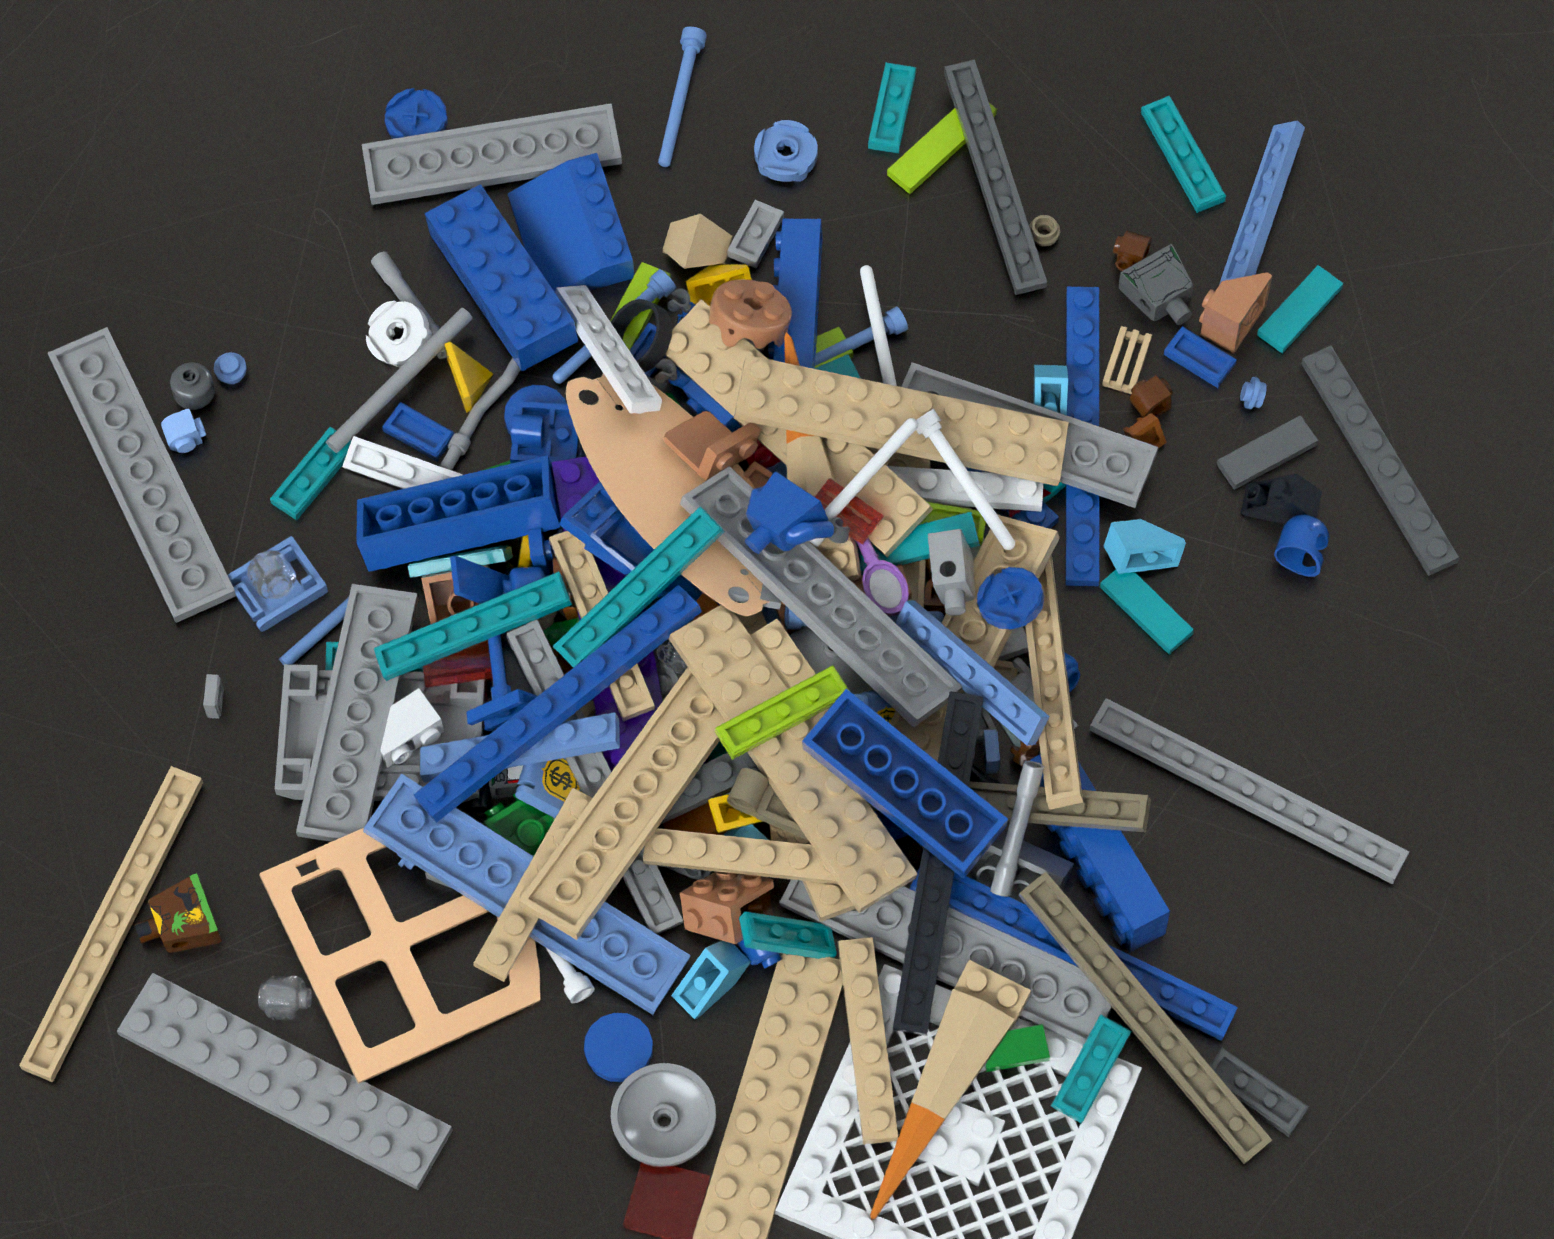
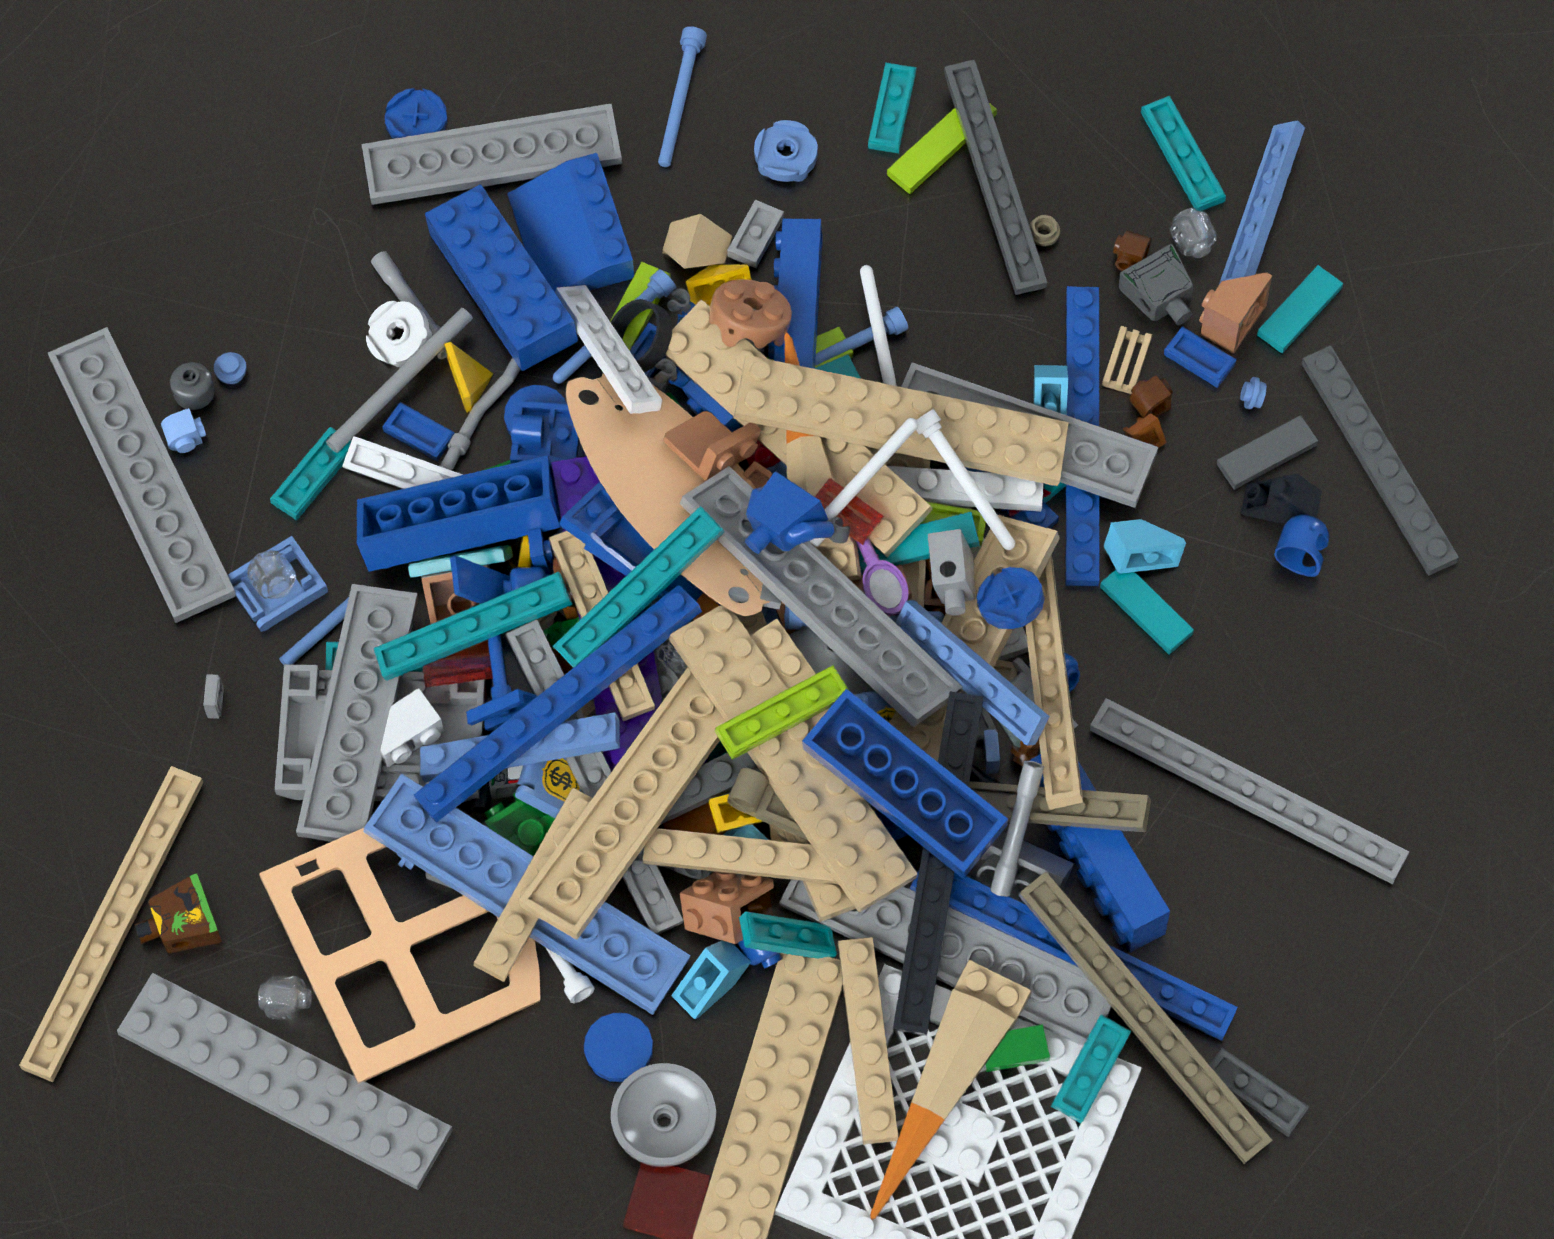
none -> clear head [1170,208,1217,258]

